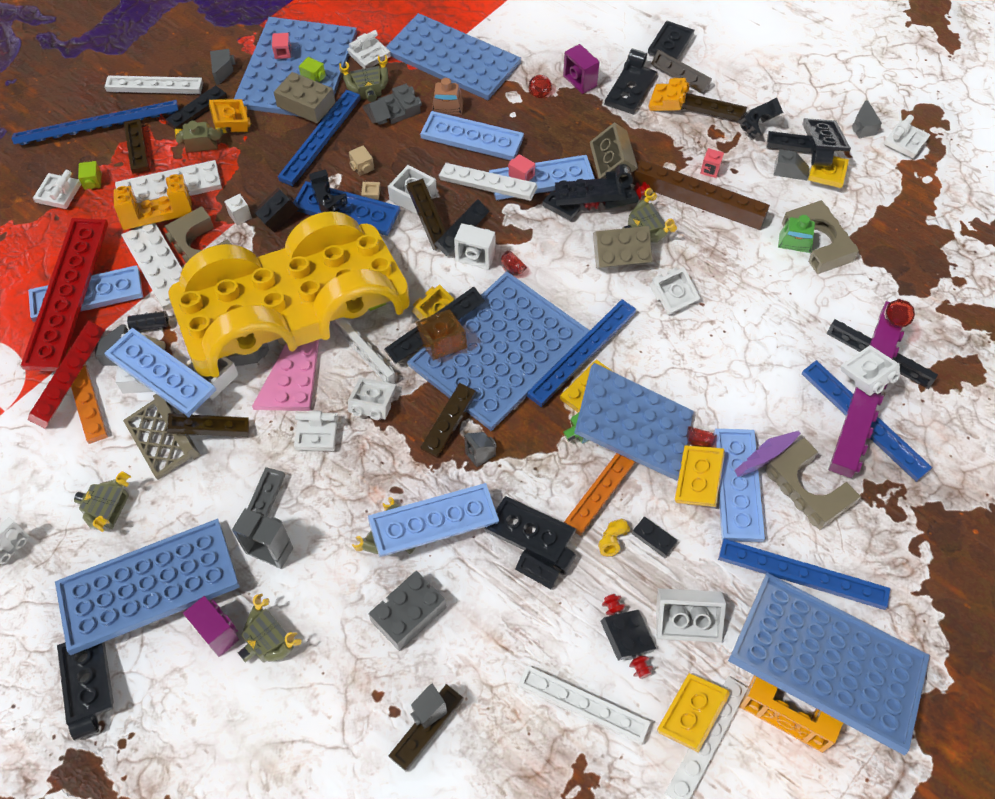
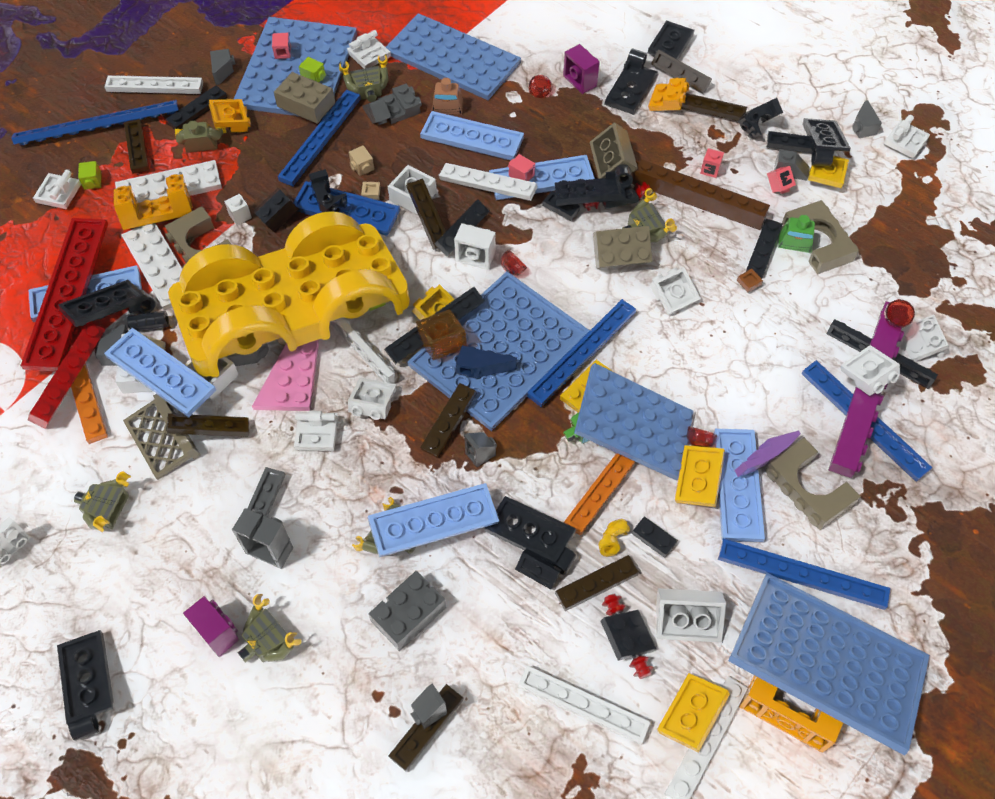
medium blue plate [55,518,240,655] -> none
none -> black hinge [58,280,156,327]
none -> dark blue slope [456,345,517,378]
none -> dark brown plate [555,555,639,611]
none -> dark orange plate [737,269,763,293]
none -> black plate [746,218,783,279]
none -> coral brick [767,166,796,194]
none -> white plate [901,314,949,361]

